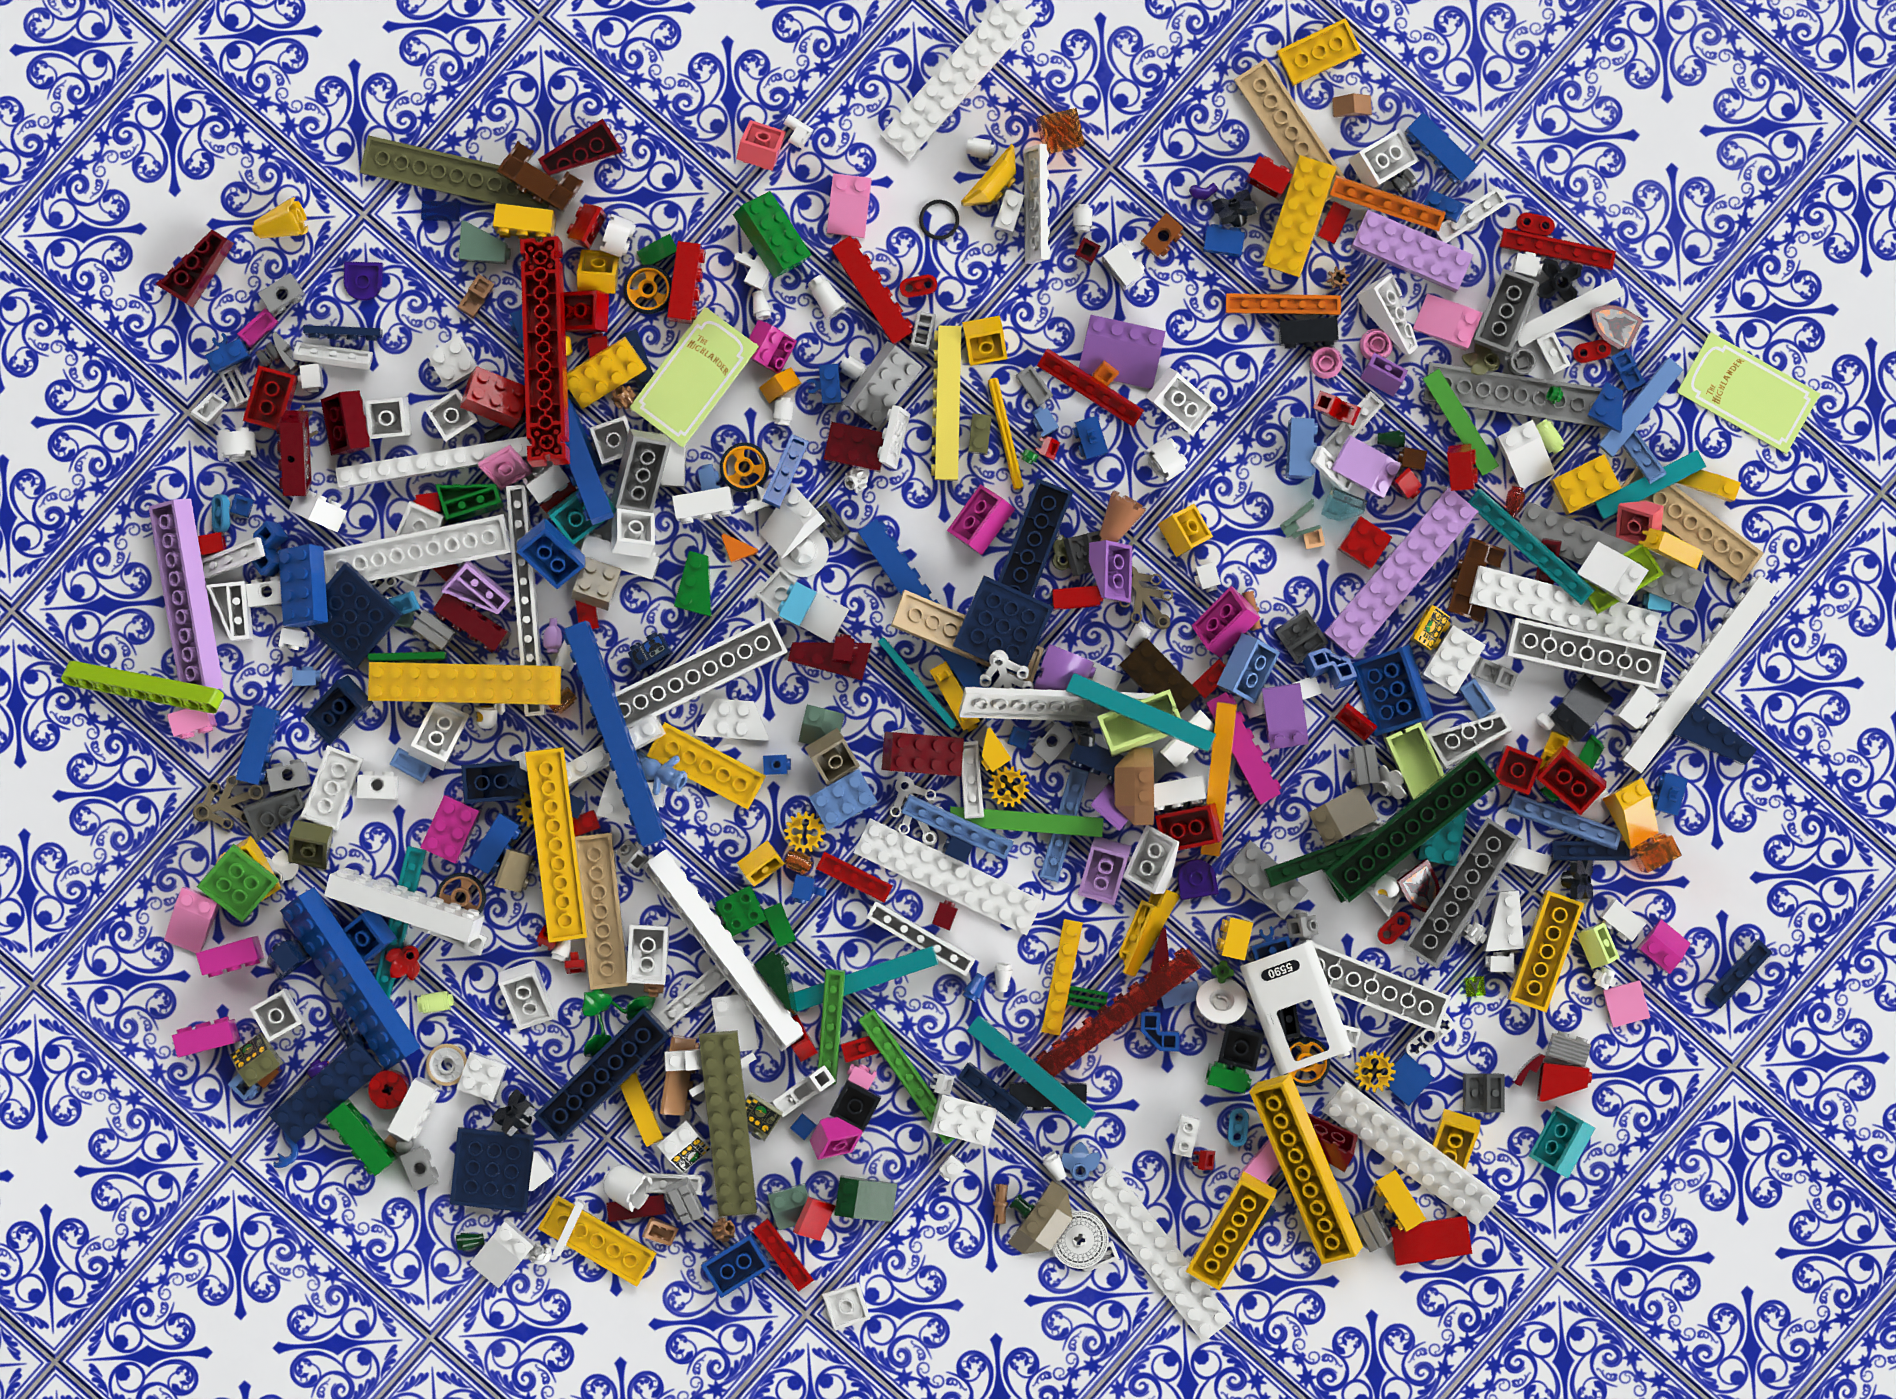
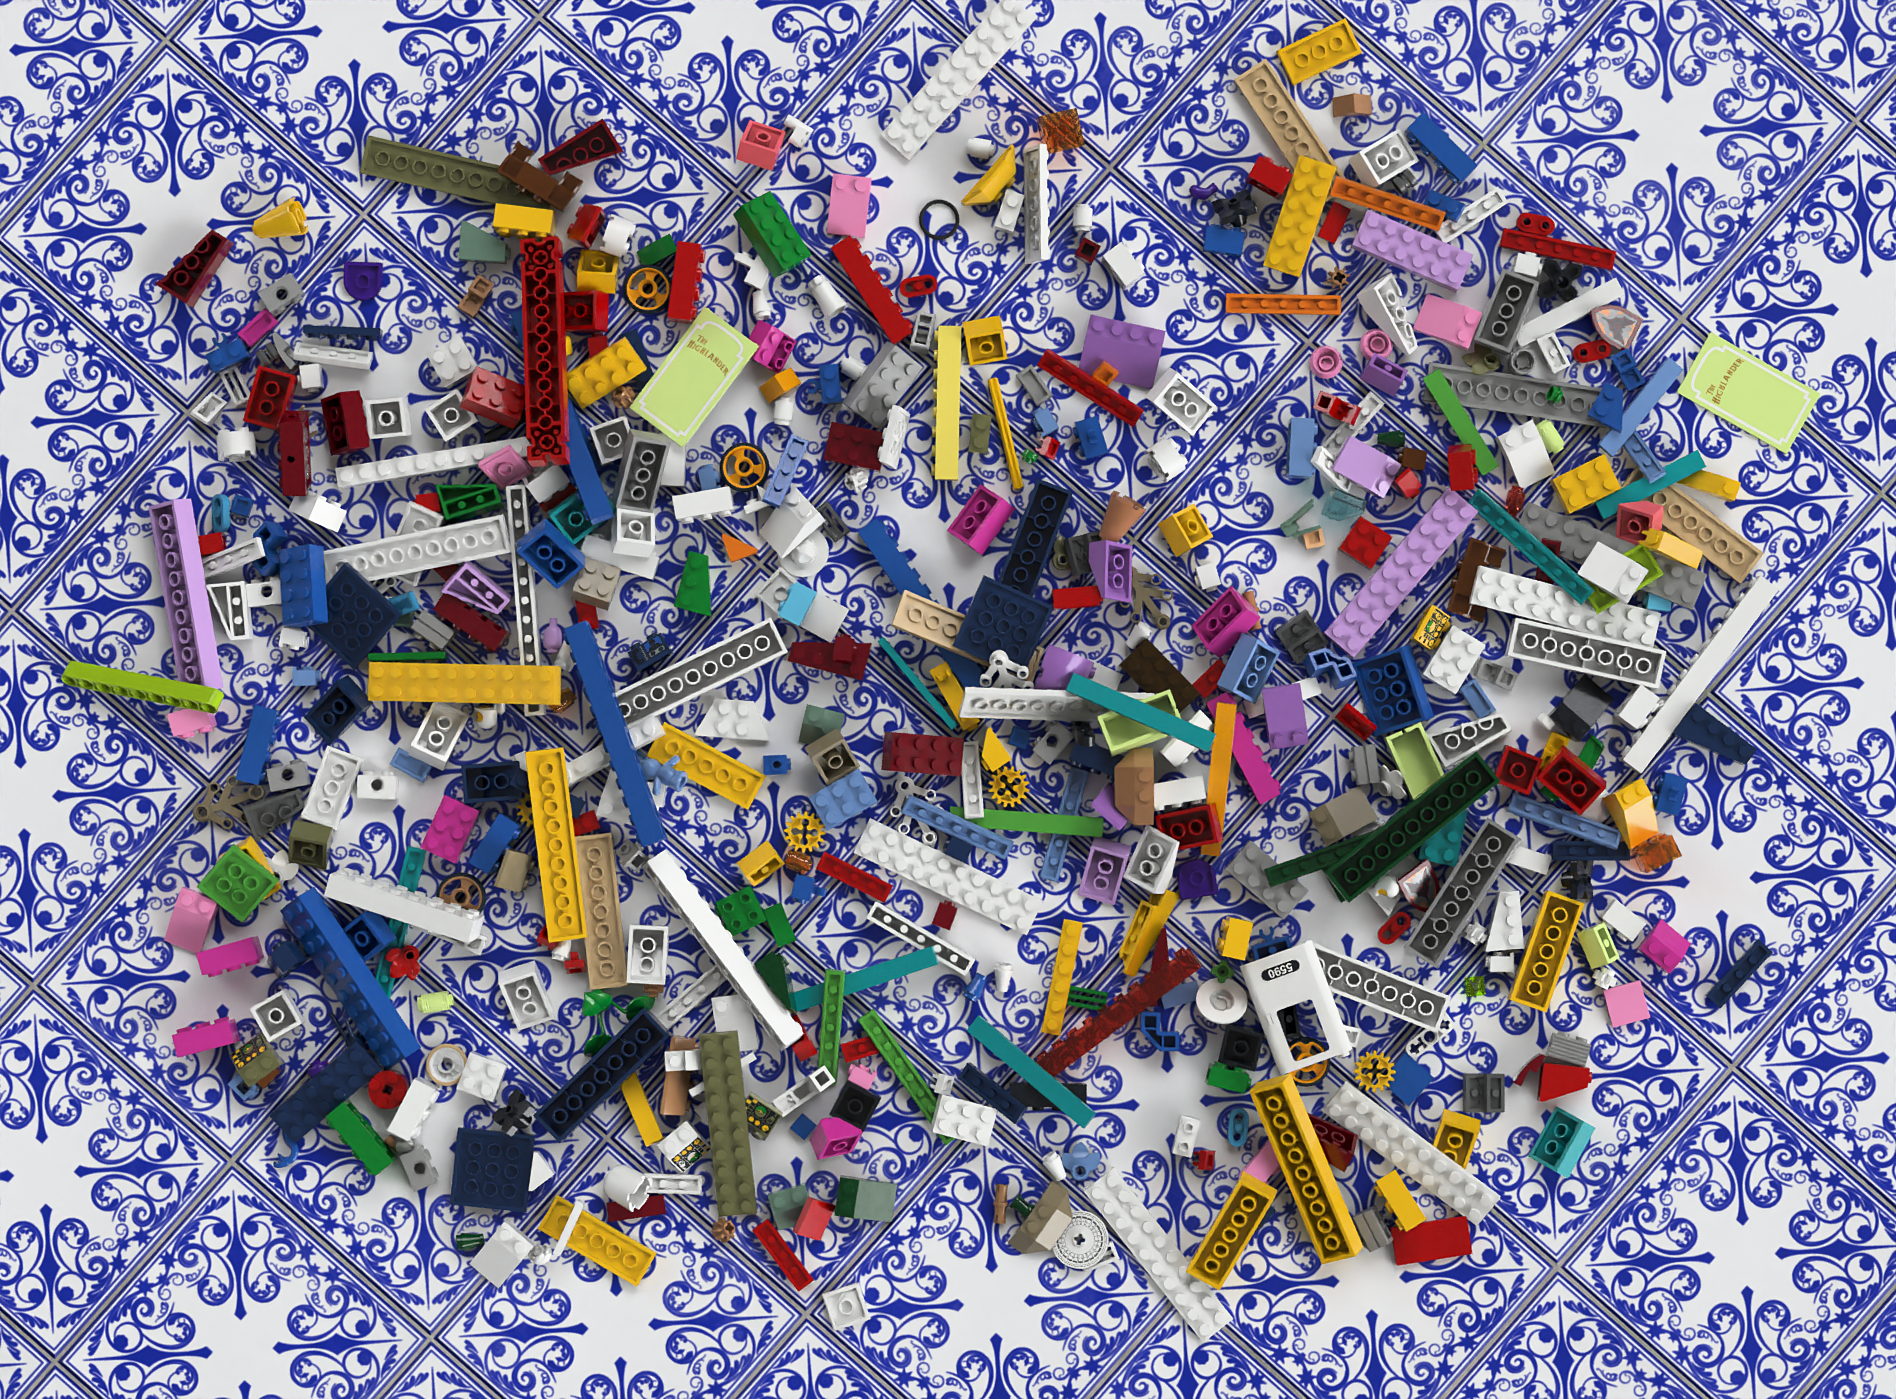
clear blue tile [421,200,461,222] -> none
medium nougat slope [642,1216,679,1246] -> none
light grey brick [665,1177,704,1225] -> none
blue brick [701,1233,771,1298] -> none
white brick [939,1153,966,1182] -> none
dark orange brick [1140,212,1184,258] -> none
black brick [1278,317,1339,349] -> none
light grey brick [1286,912,1318,941] -> none

